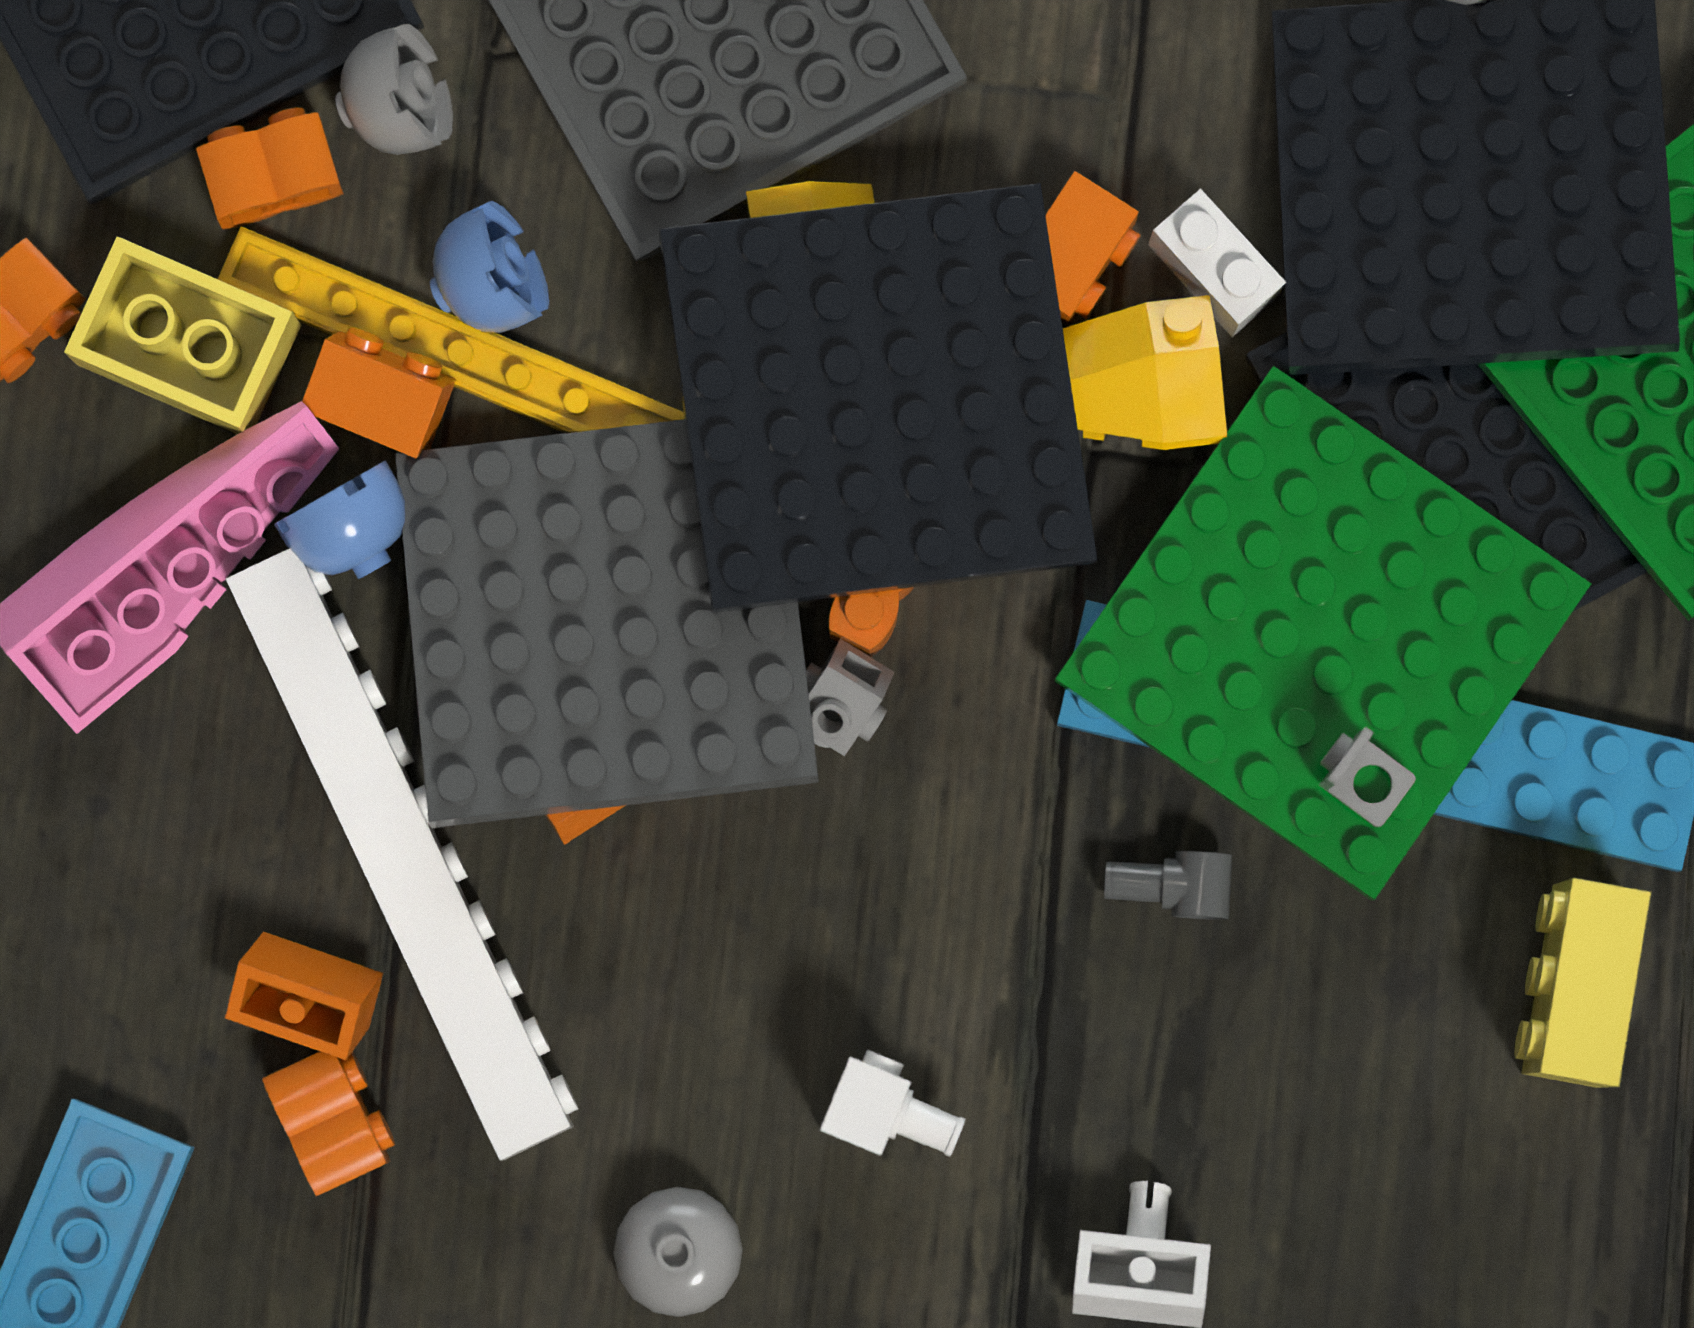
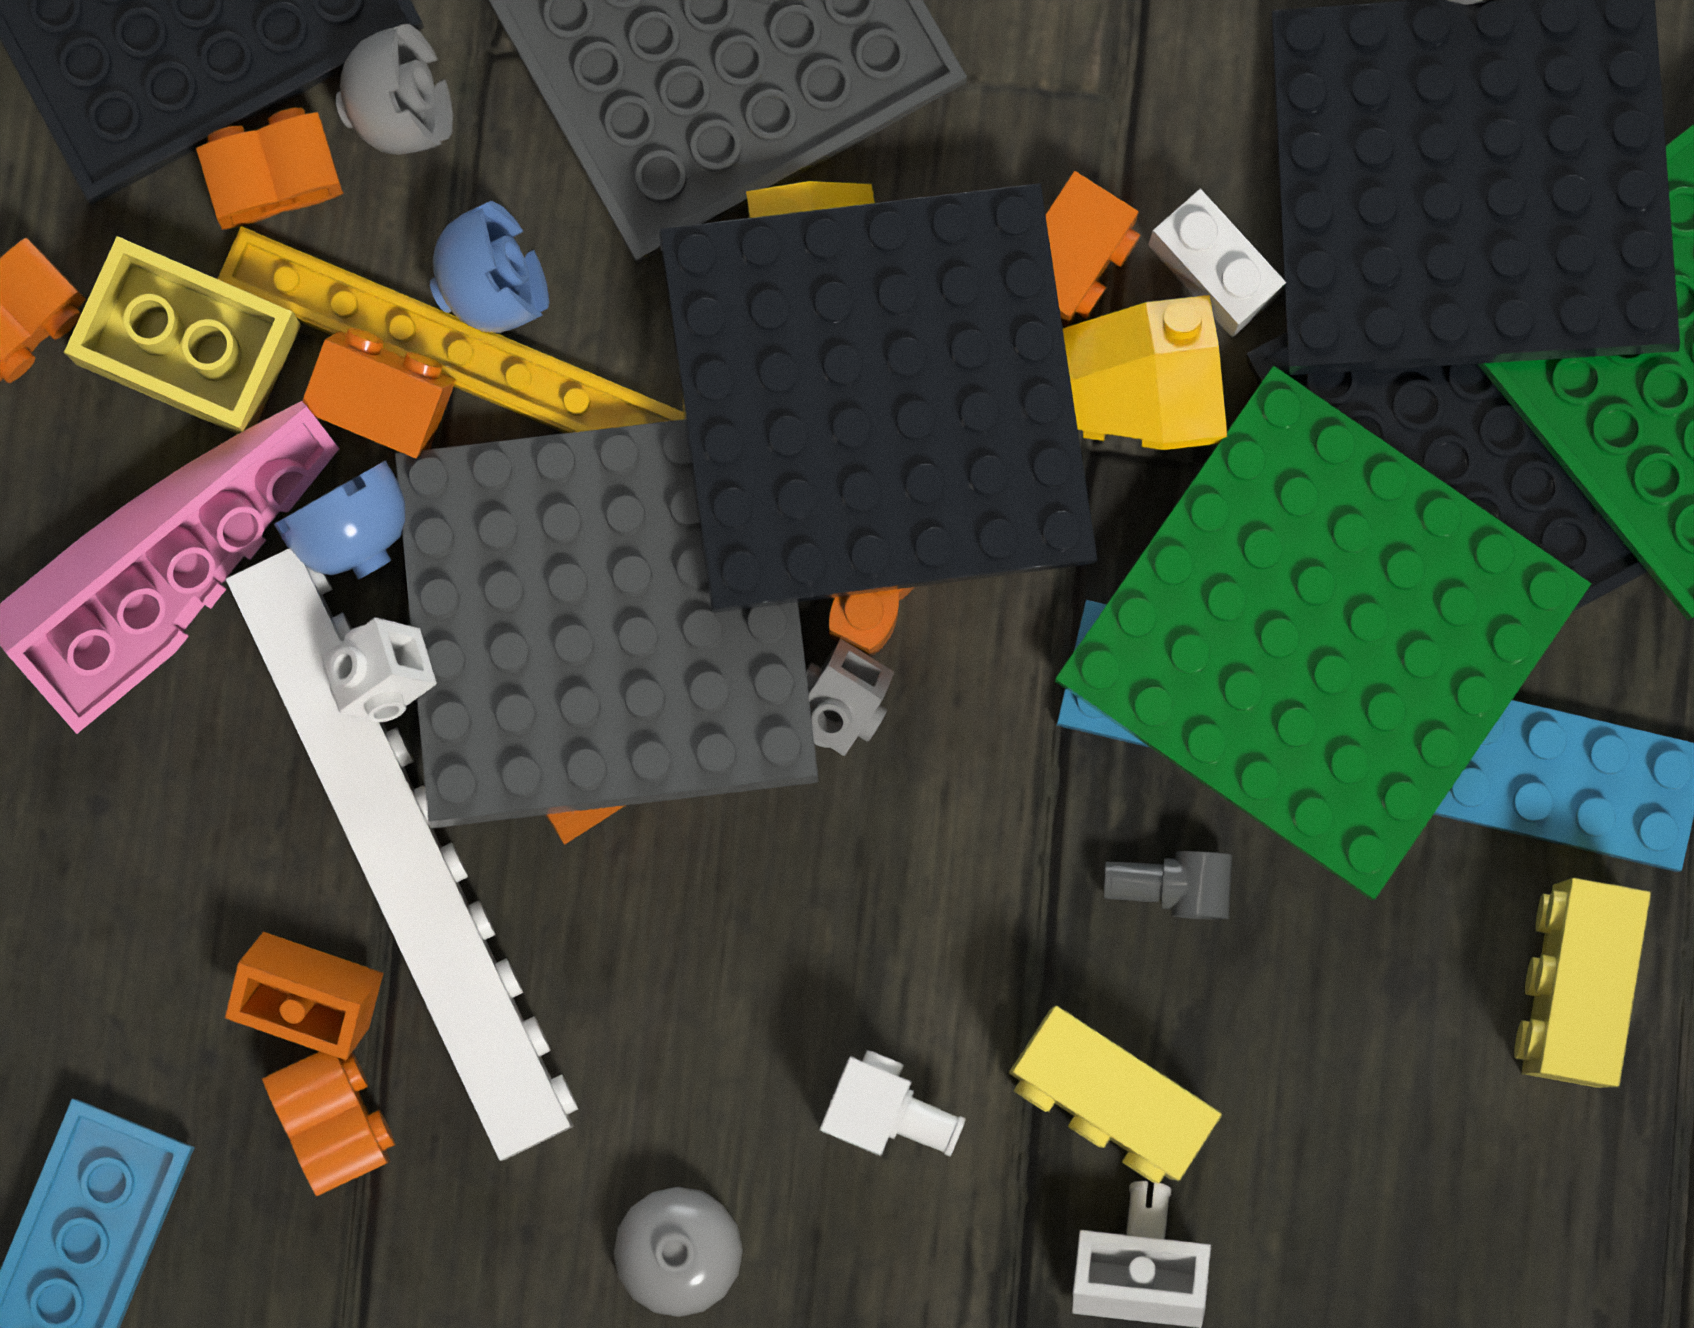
light grey bracket [1319,727,1415,827] -> none
none -> white brick [322,618,437,722]
none -> light yellow brick [1009,1006,1222,1184]

